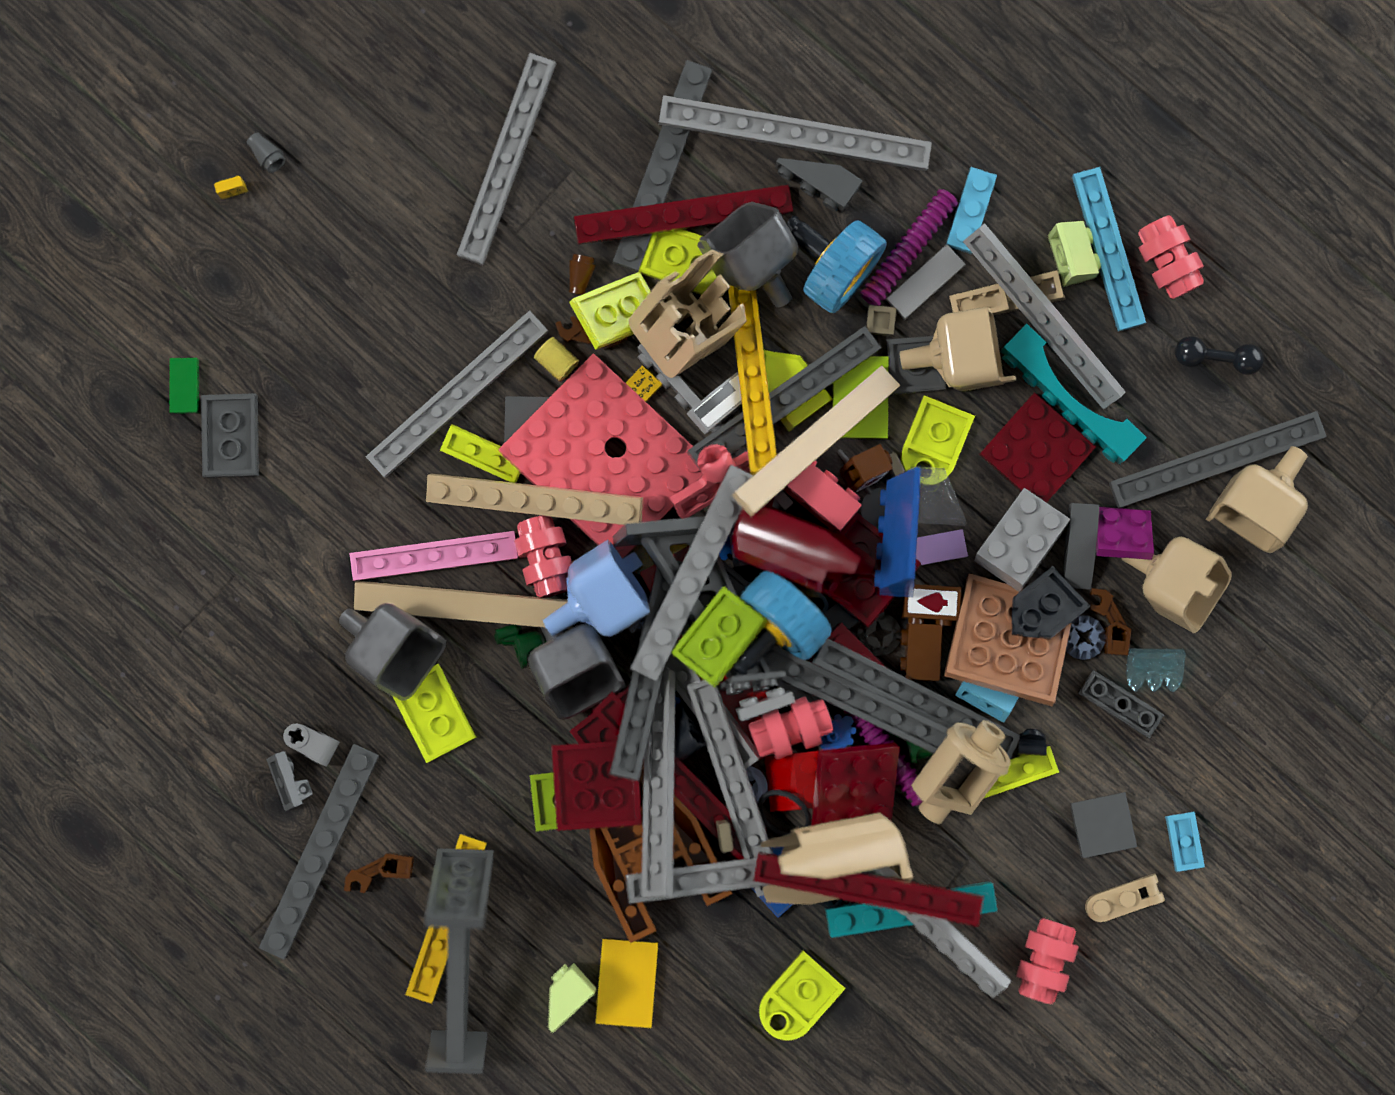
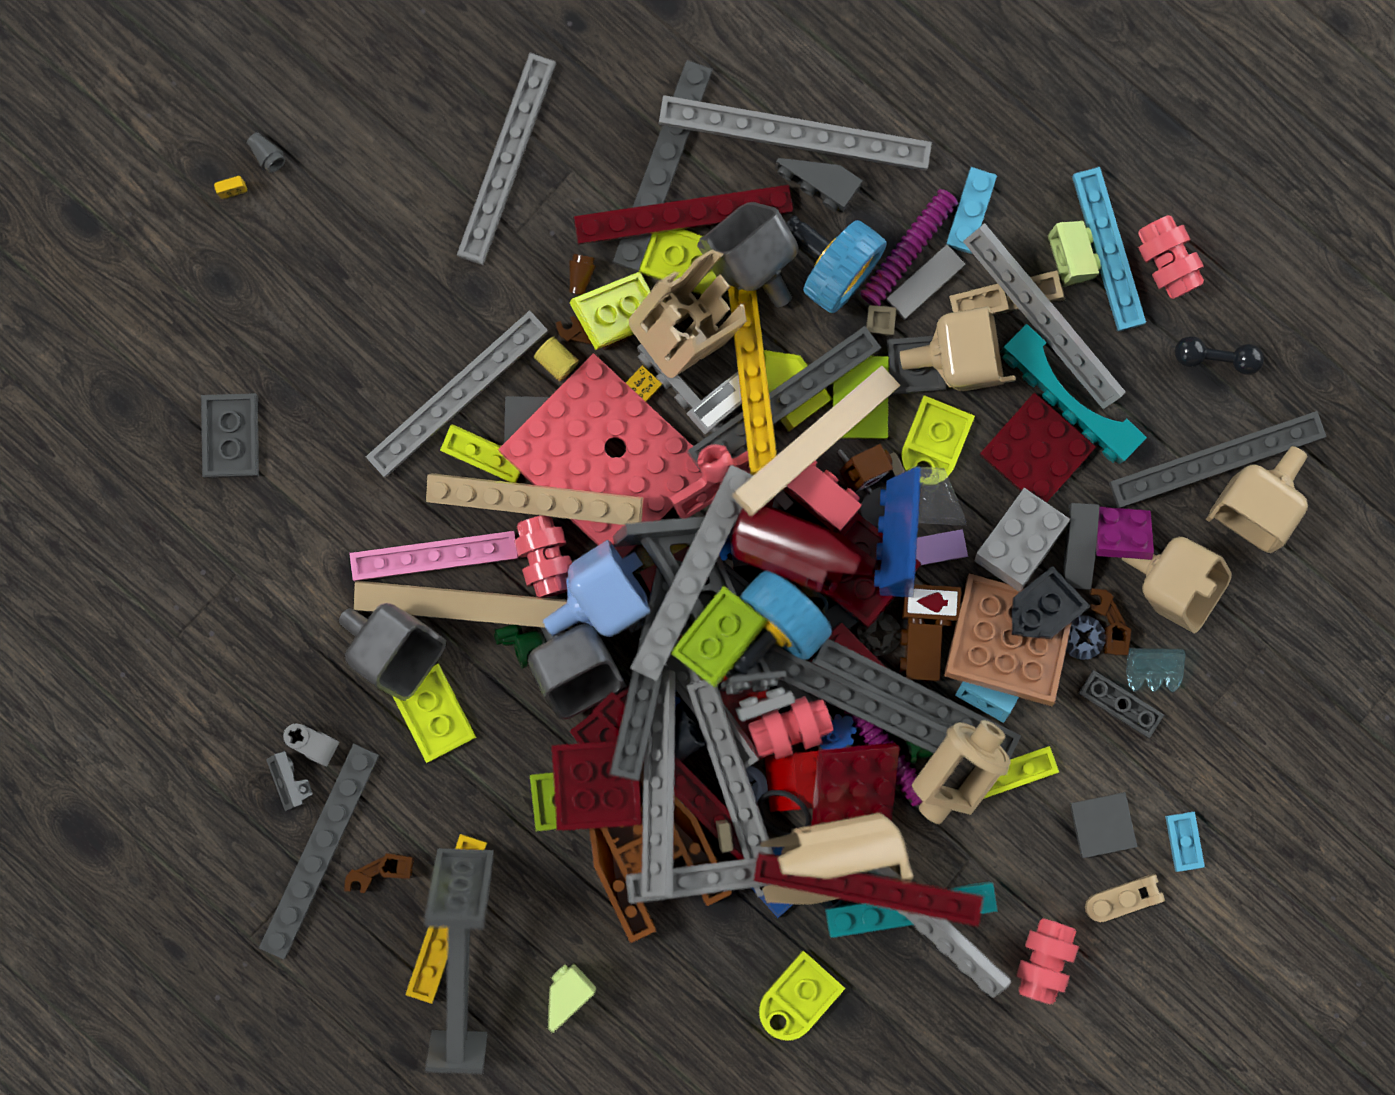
green tile [169,358,199,414] -> none
yellow tile [596,938,658,1028] -> none
black plate [1018,729,1047,756] -> none

